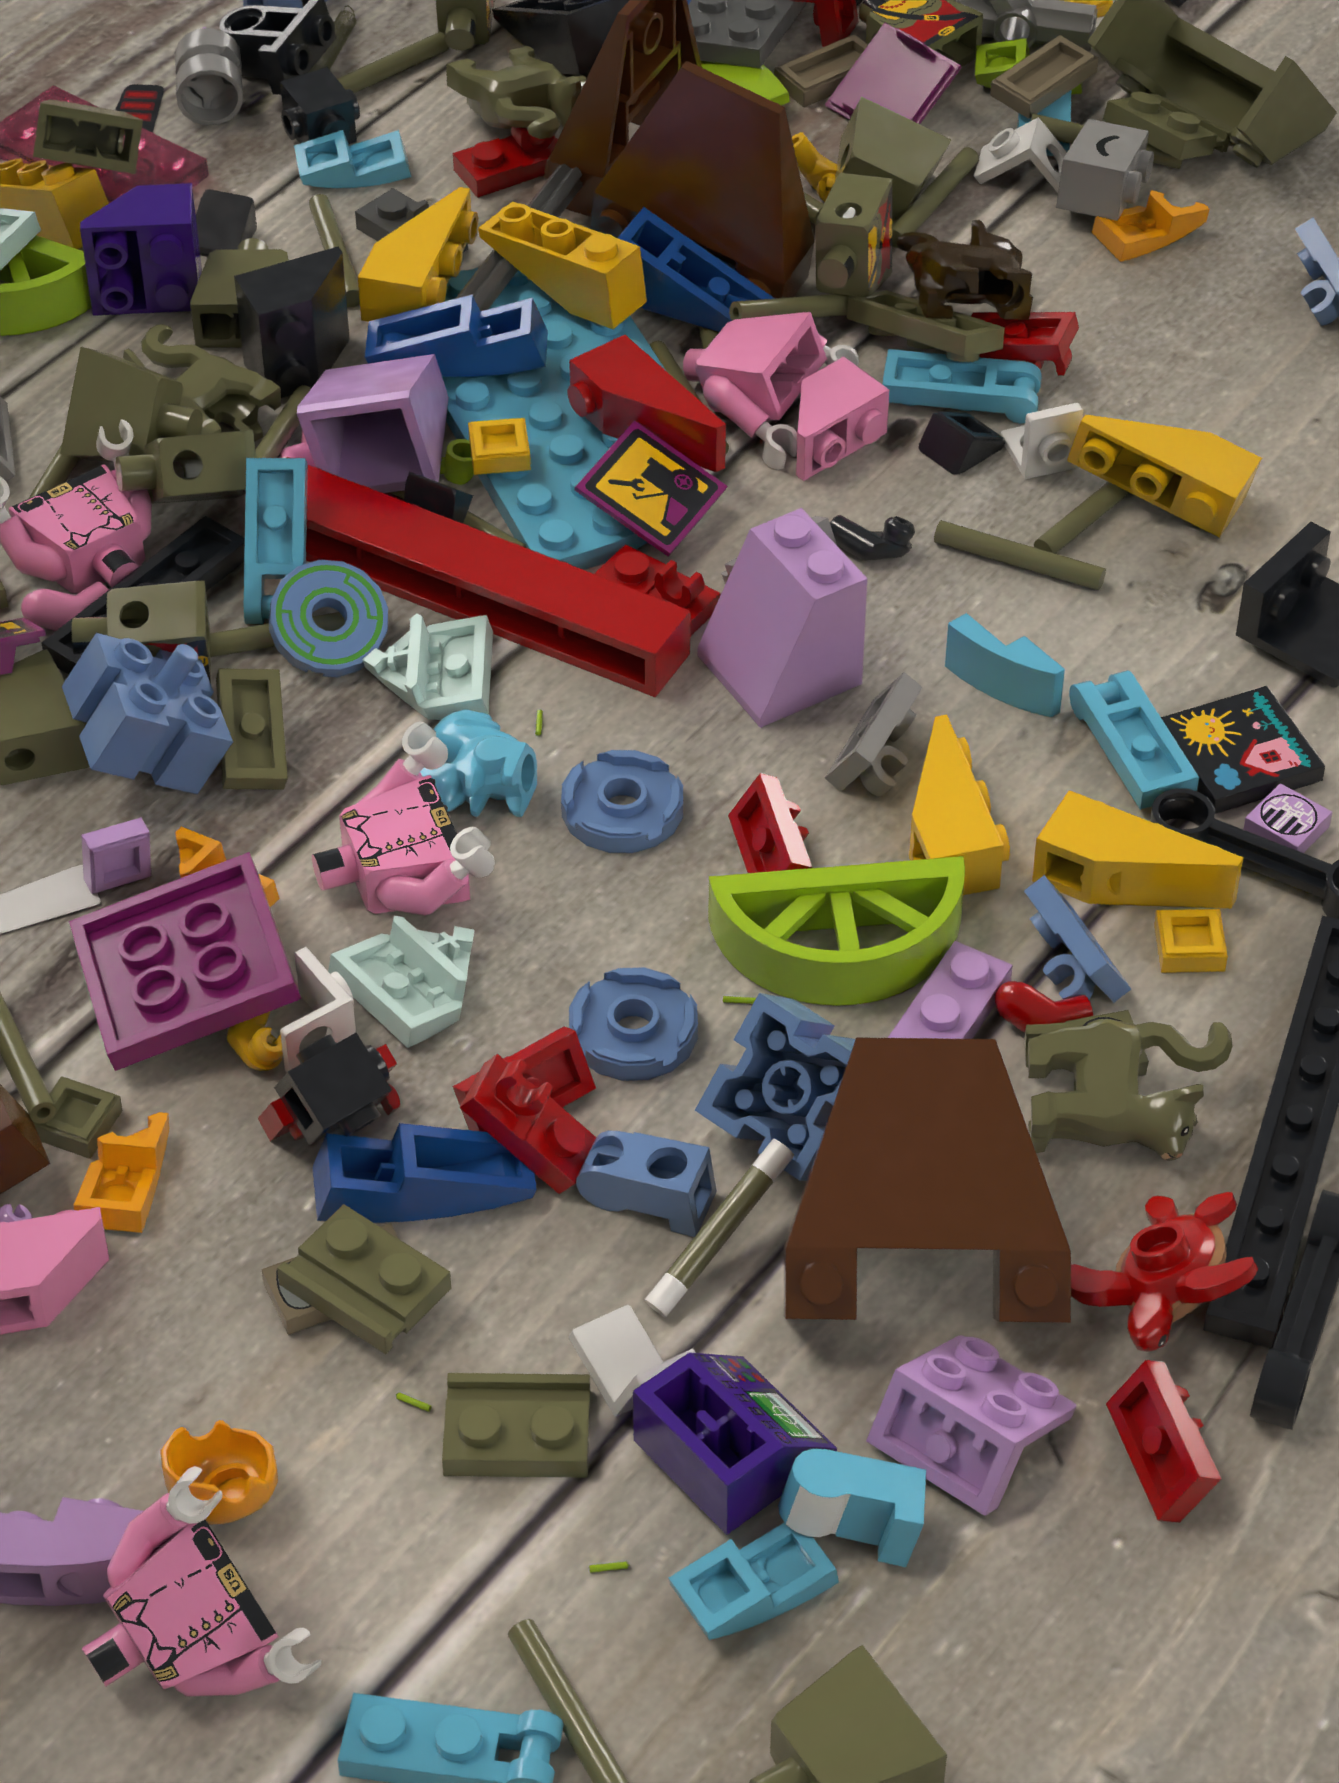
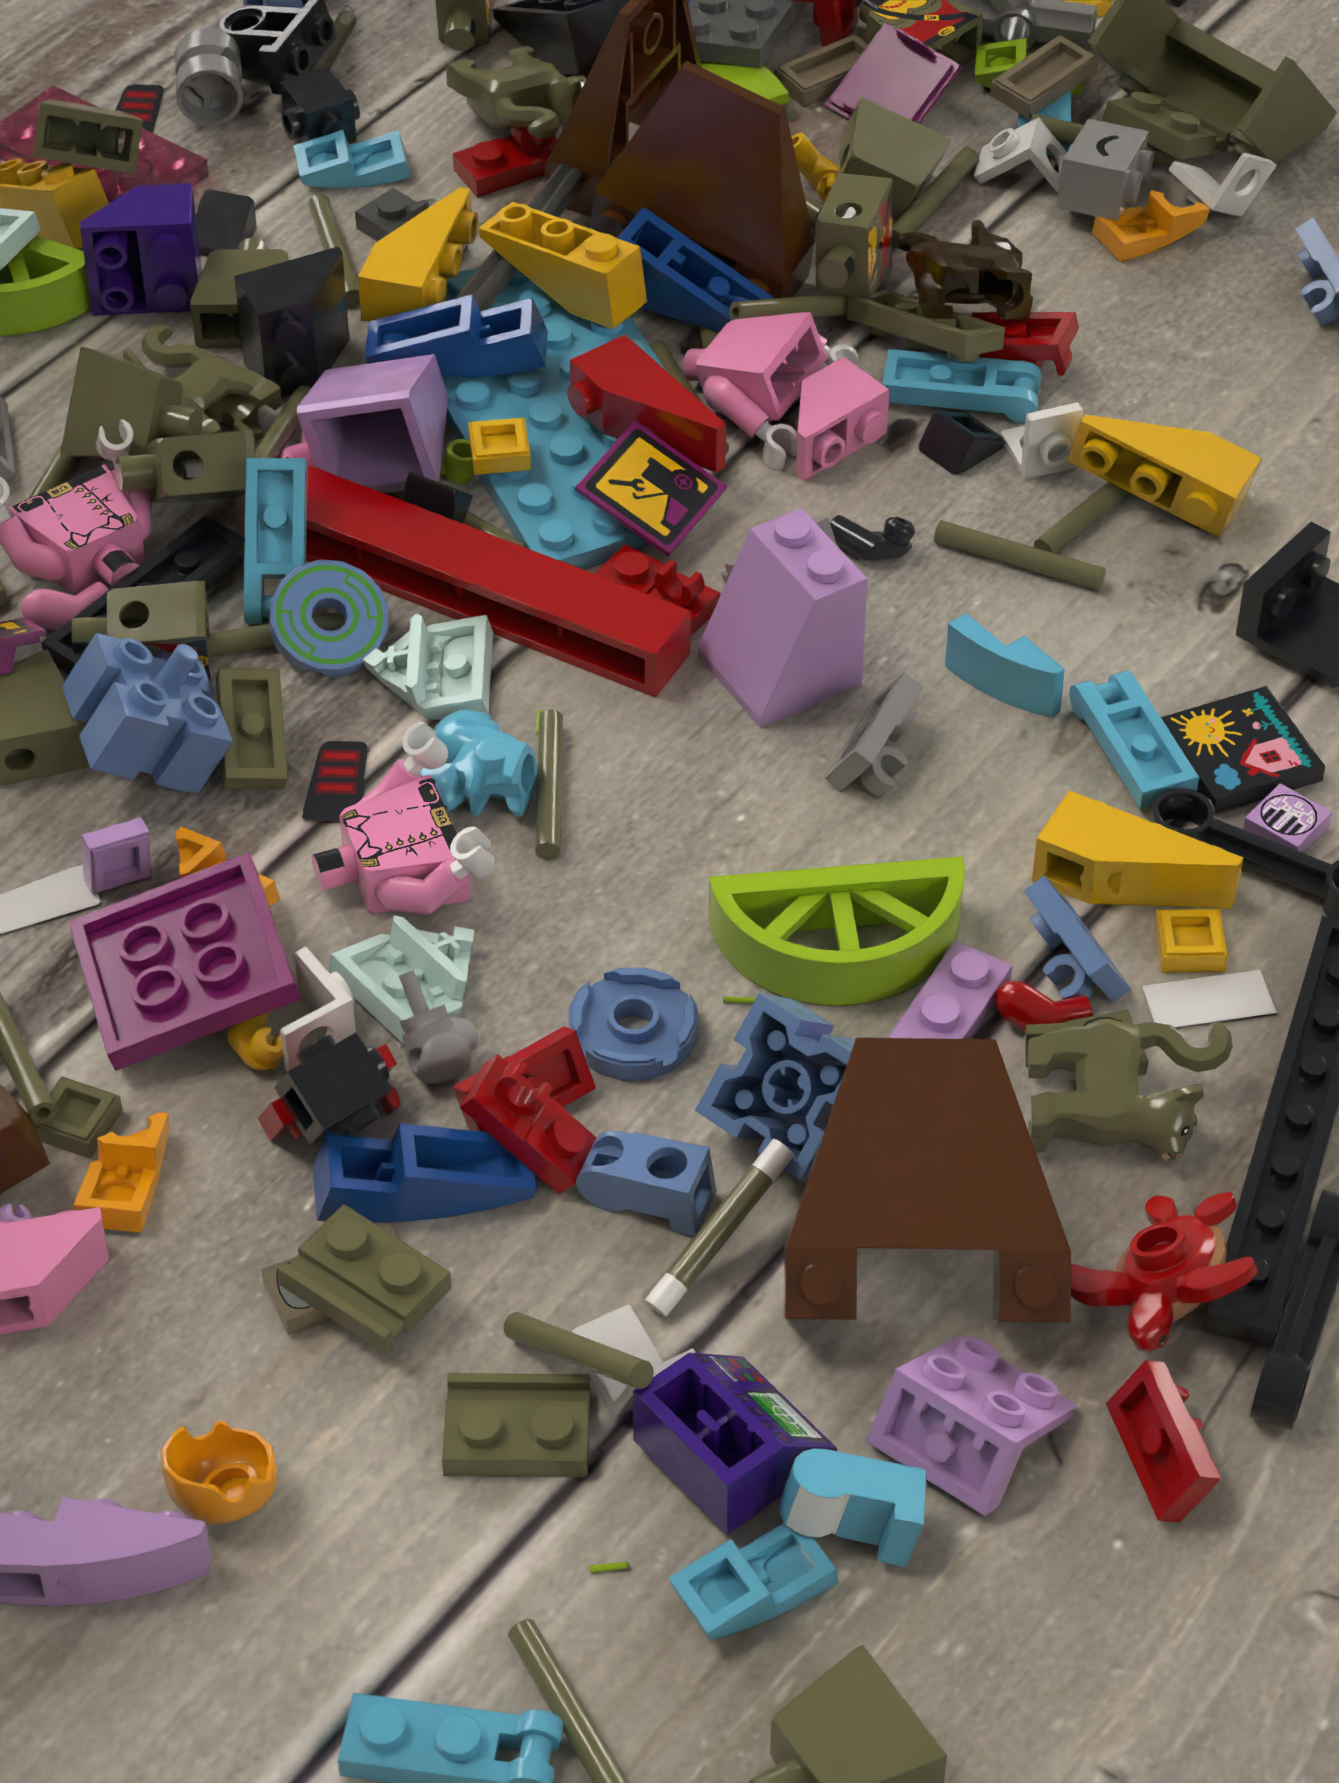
bright pink torso [82,1466,322,1697] -> none
olive piece [337,32,449,94] -> none
lime piece [396,1392,432,1412] -> none
medium blue tile [561,750,683,853] -> none
red plate [728,773,812,873] -> none
yellow slope [909,714,1010,895] -> none
none -> black sticker [302,741,368,821]
none -> light grey piece [399,970,478,1084]
none -> olive bar [503,1312,654,1389]
none -> olive bar [535,709,563,860]
none -> white sticker [1142,970,1277,1028]
none -> white bracket [1168,153,1276,217]

